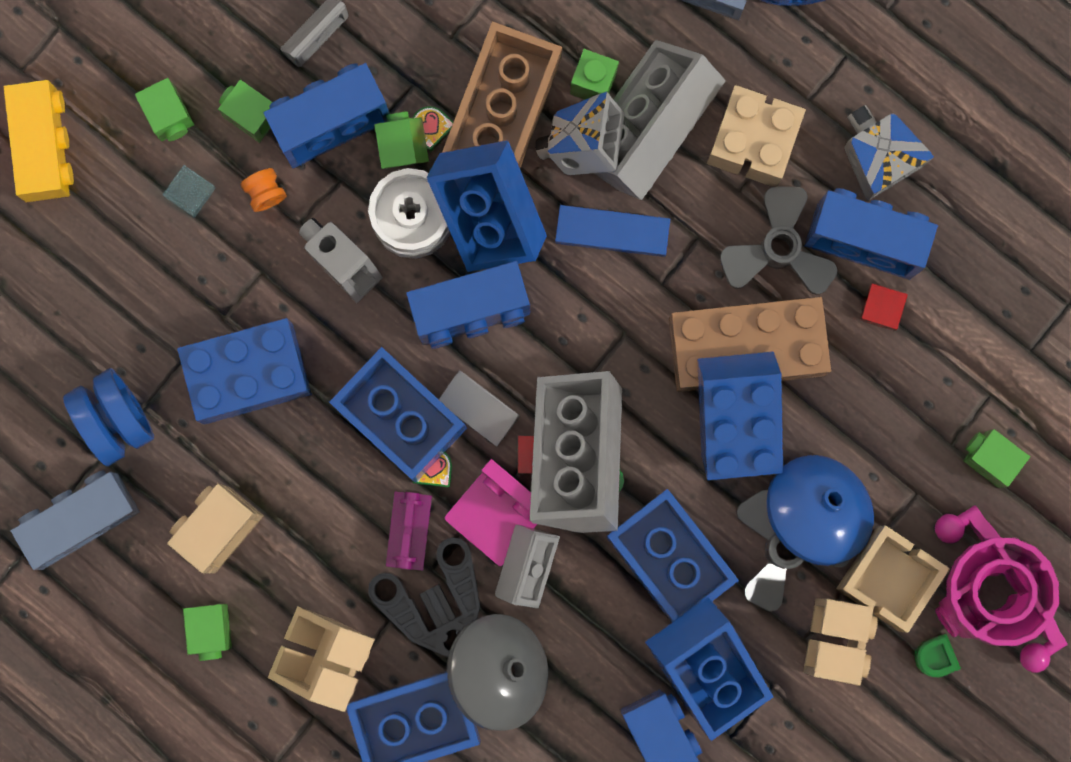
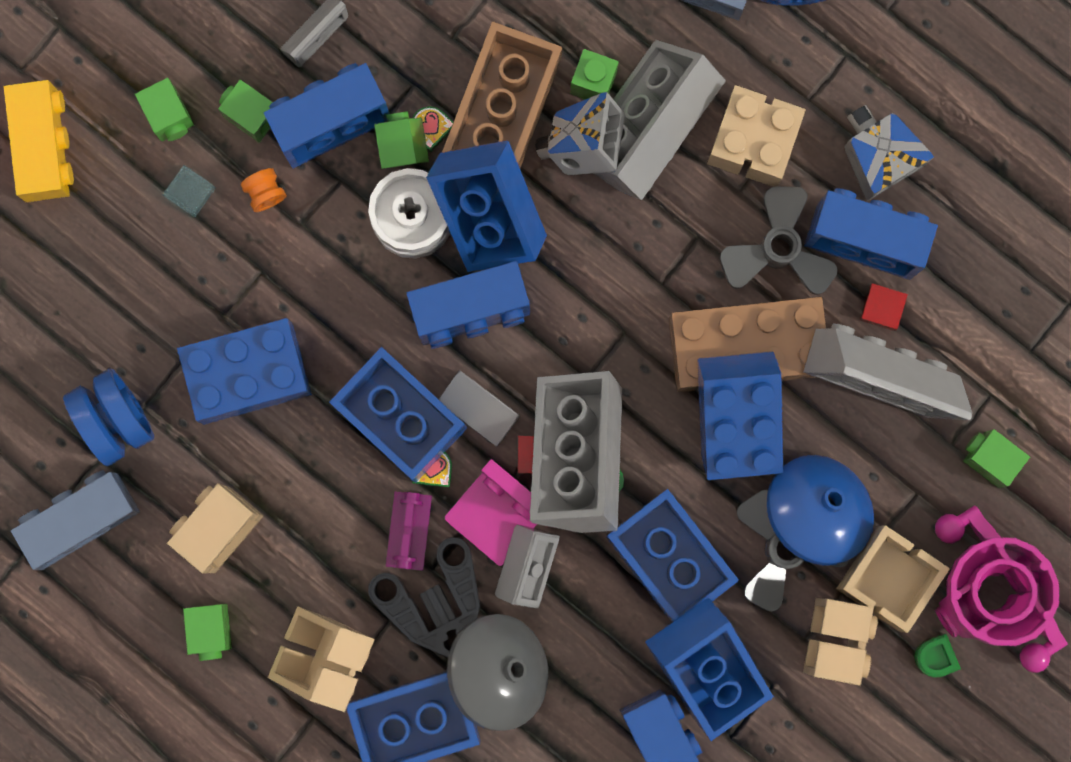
light grey torso [299,218,383,303] -> none
blue tile [555,205,670,257] -> none
none -> light grey slope [803,324,973,421]

